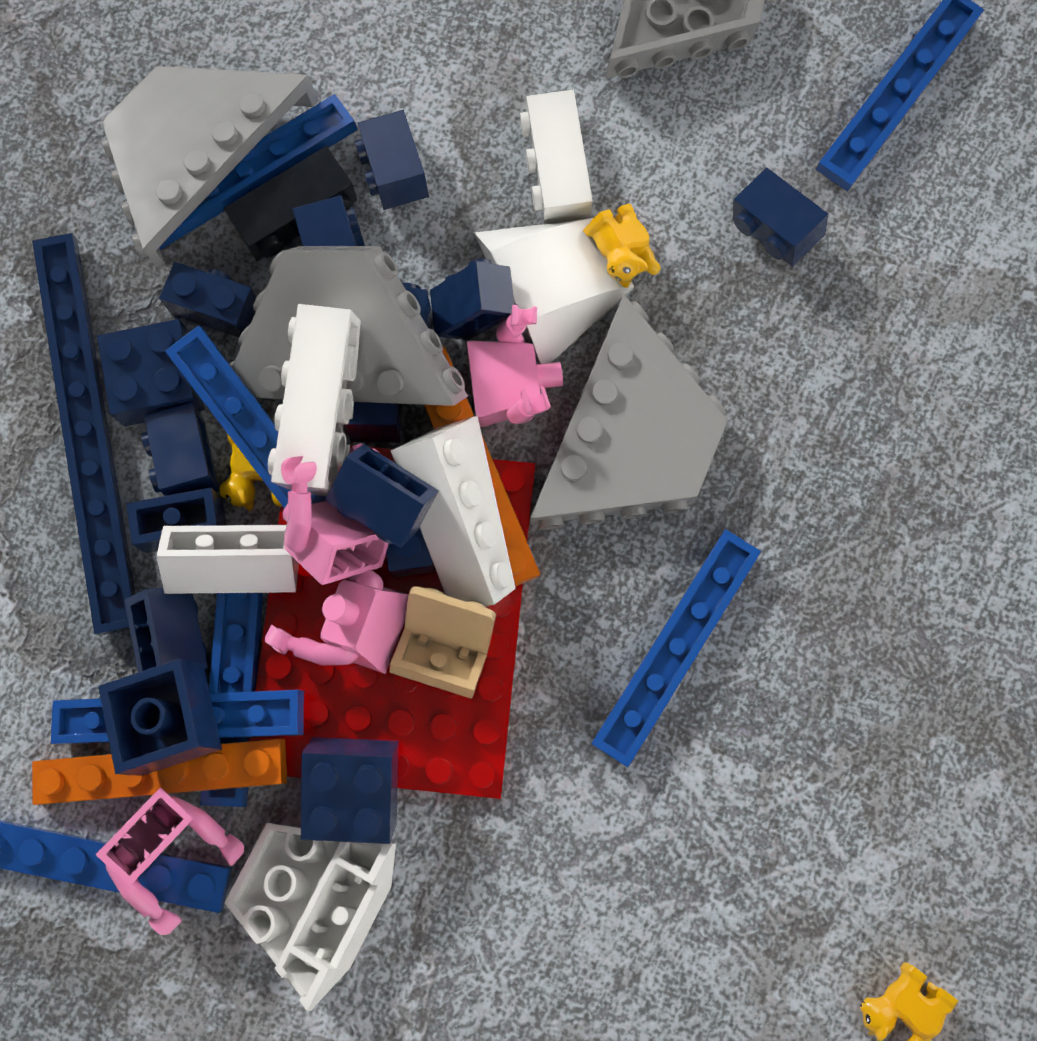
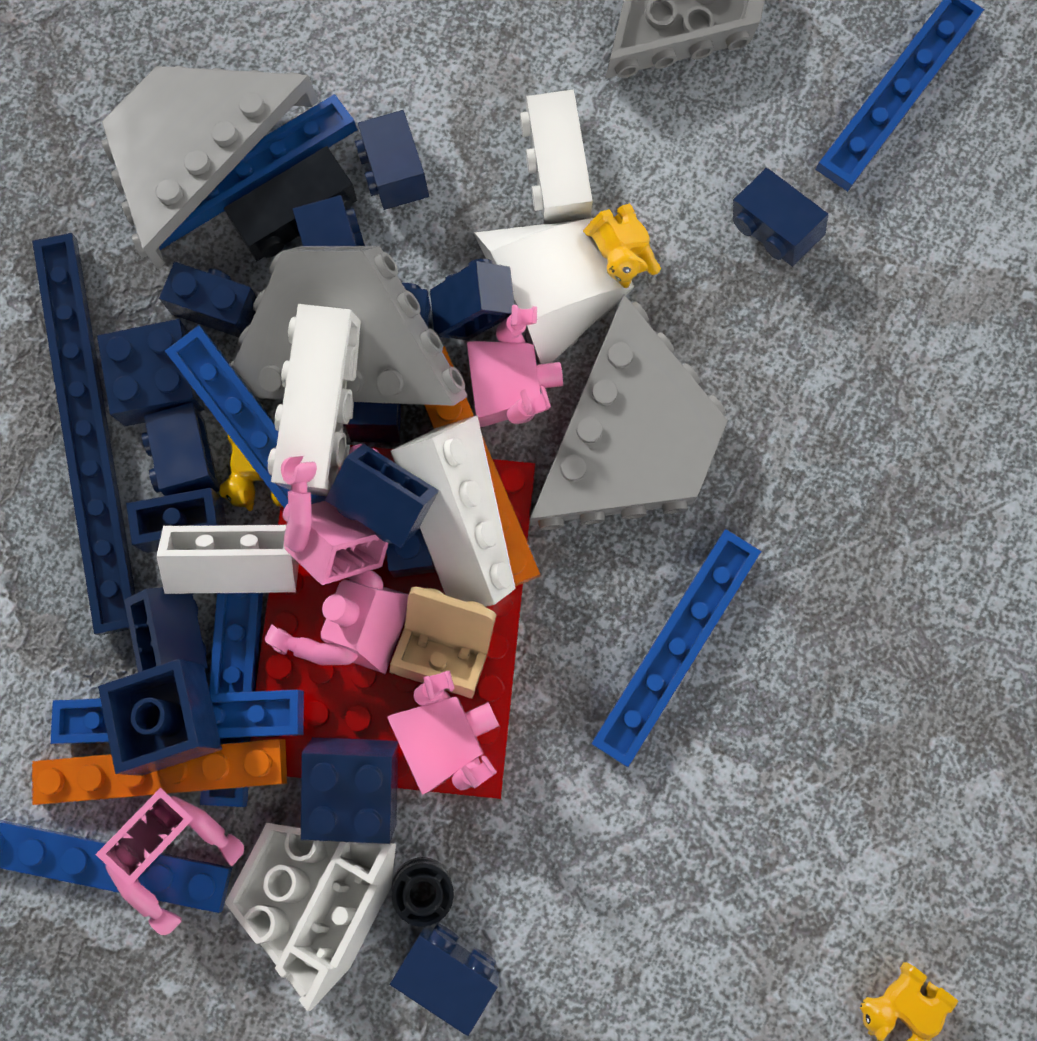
none -> bright pink torso [387,670,499,795]
none -> dark blue brick [390,923,500,1036]
none -> black wheel [391,857,454,927]

